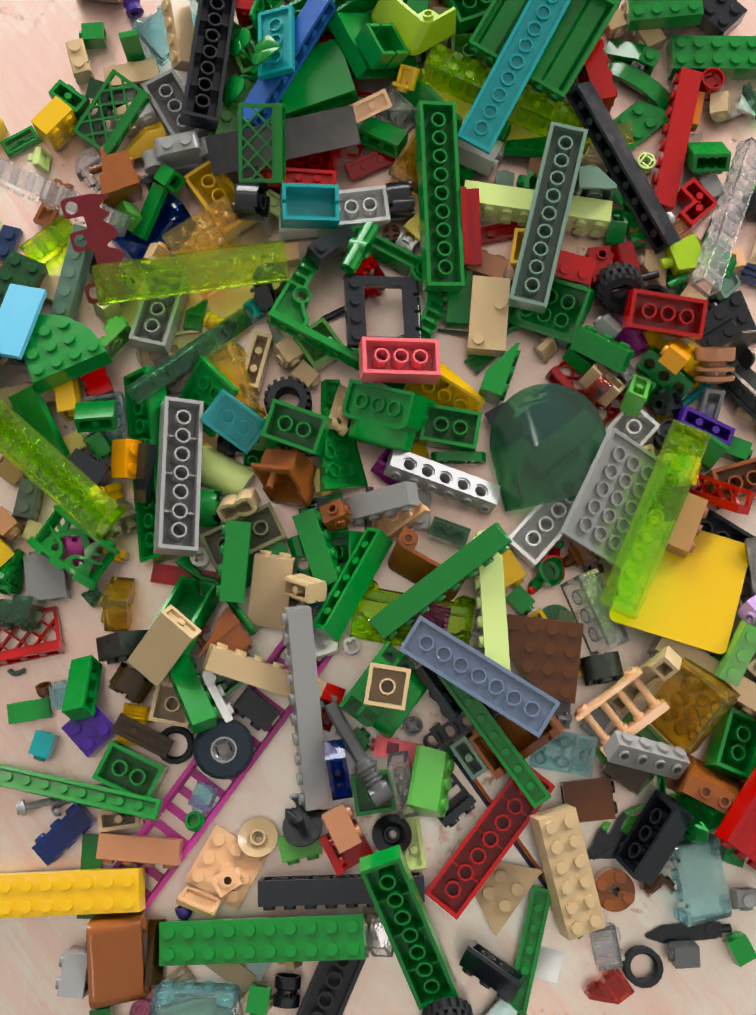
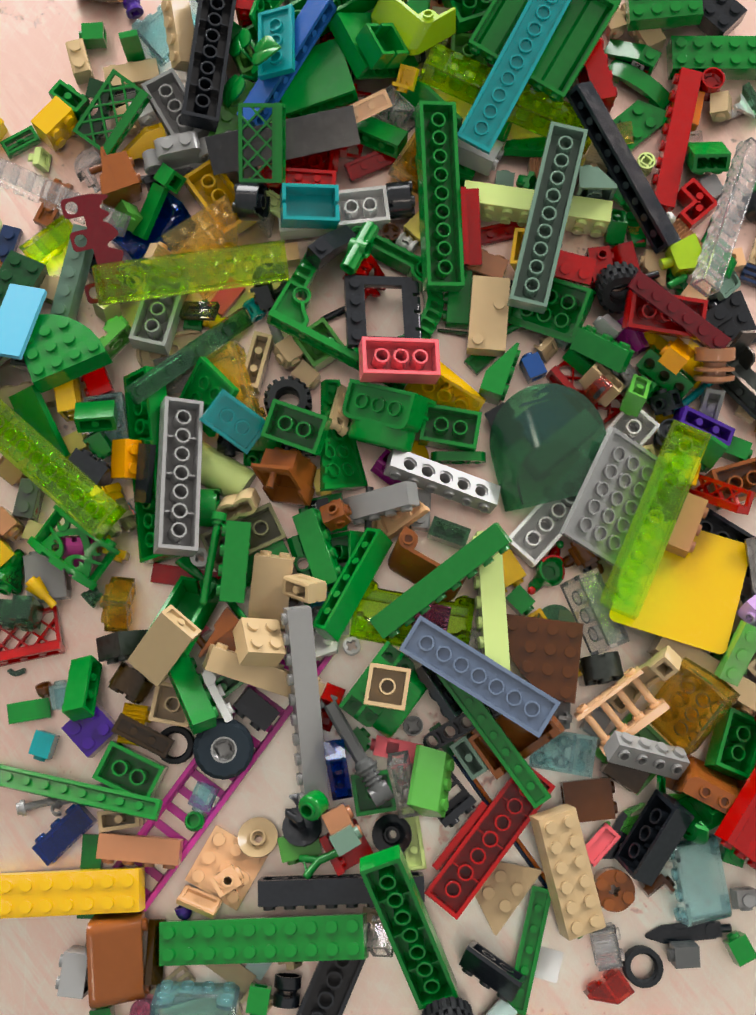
none -> yellow cone [25,576,57,609]
none -> clear smoke tile [179,301,220,321]
none -> green piece [200,511,227,606]
none -> coral tile [208,277,246,317]
none -> tan brick [233,617,286,667]
none -> green head [298,790,329,821]
none -> green piece [299,849,338,879]
none -> sand green brick [329,824,363,857]
none -> red tile [432,800,488,871]
none -> blue brick [519,352,547,384]
none -> coral tile [585,823,621,867]
none -> dark red plate [627,271,731,349]

